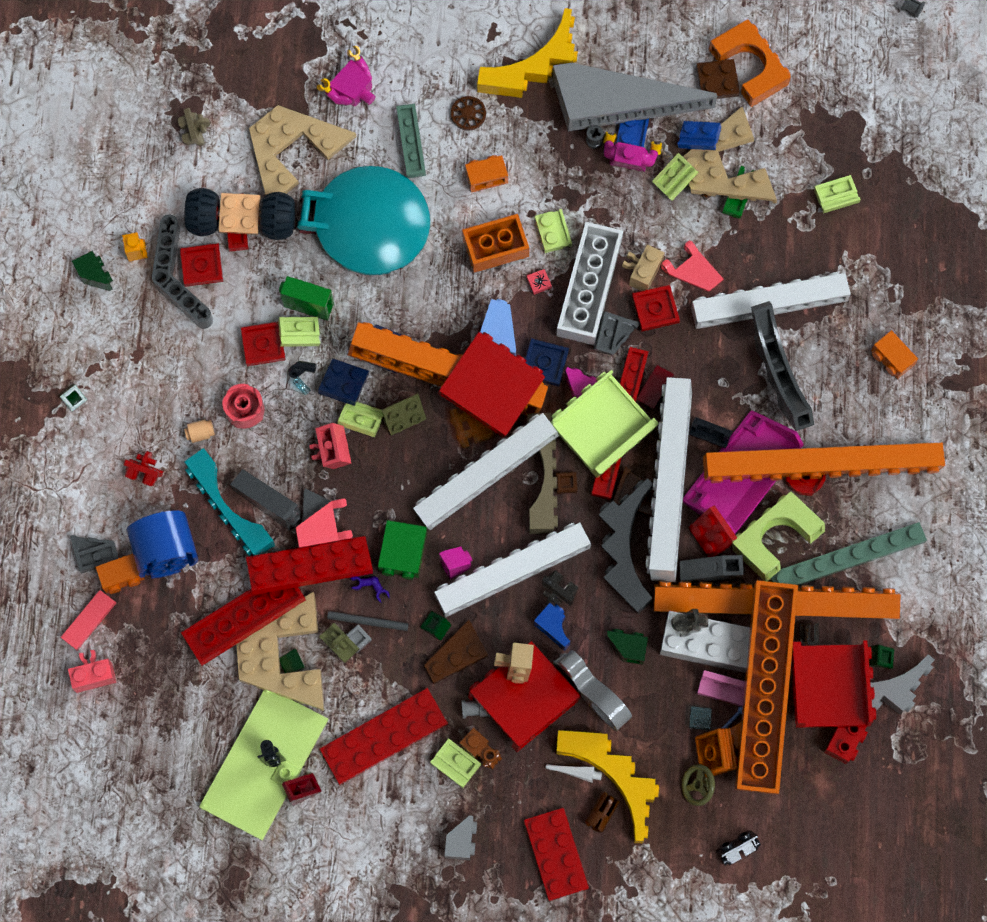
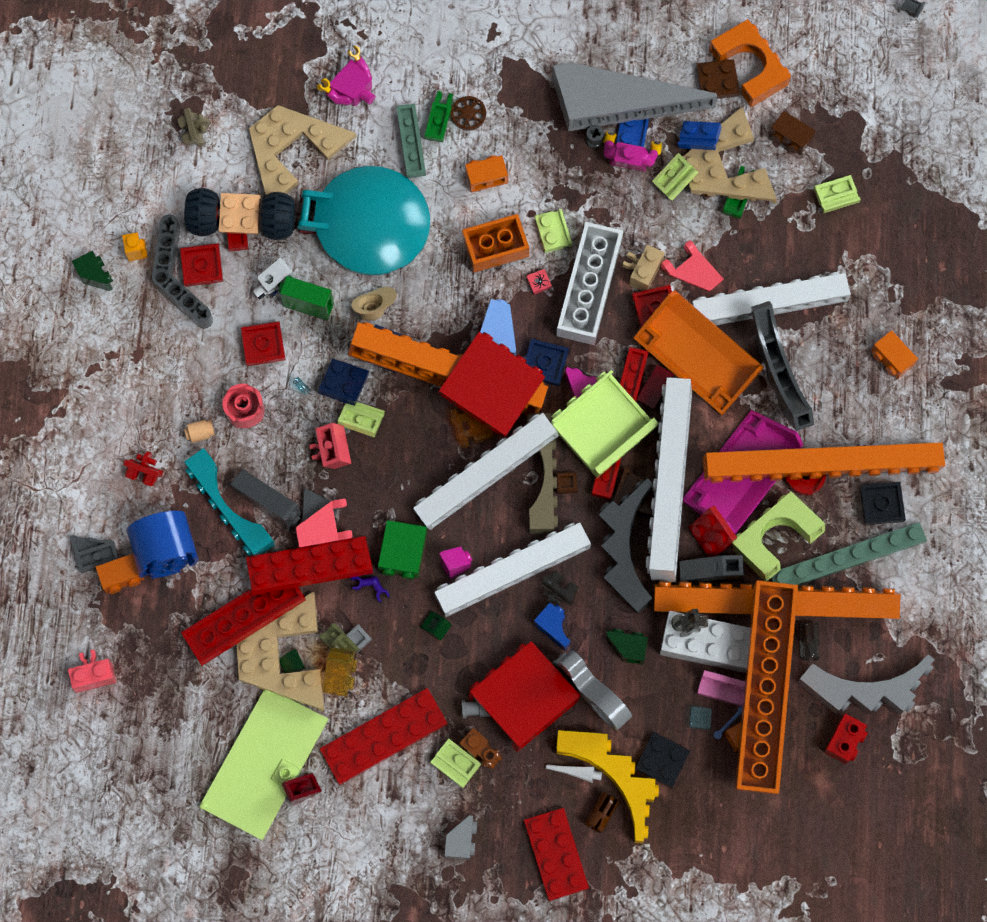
slope [58,383,88,412] -> none
coral tile [61,590,116,651] -> none
black hinge [258,740,286,767] -> none
yellowish green plate [278,317,321,347] -> none
black arm [288,361,317,378] -> none
dark grey bar [327,611,409,631] -> none
olive hinge [382,393,426,435] -> none
reddish brown wing [424,620,488,684] -> none
yellow arch [477,8,578,98] -> none
tan brick [494,643,534,683] -> none
dark grey wing [593,312,639,355] -> none
olive piece [682,764,715,806] -> none
black hinge [689,417,733,449] -> none
orange brick [695,728,738,777] -> none
black hinge [715,831,761,866] -> none
red panel [791,640,876,728] -> none
dark green slope [869,645,894,669] -> none
none -> white torso [253,257,298,300]
none -> clear yellow brick [323,647,358,697]
none -> tan piece [352,287,397,321]
none -> green hinge [424,91,454,143]
none -> orange slope [634,290,764,415]
none -> black plate [635,732,690,789]
none -> reddish brown brick [769,111,816,156]
none -> black plate [859,482,906,525]

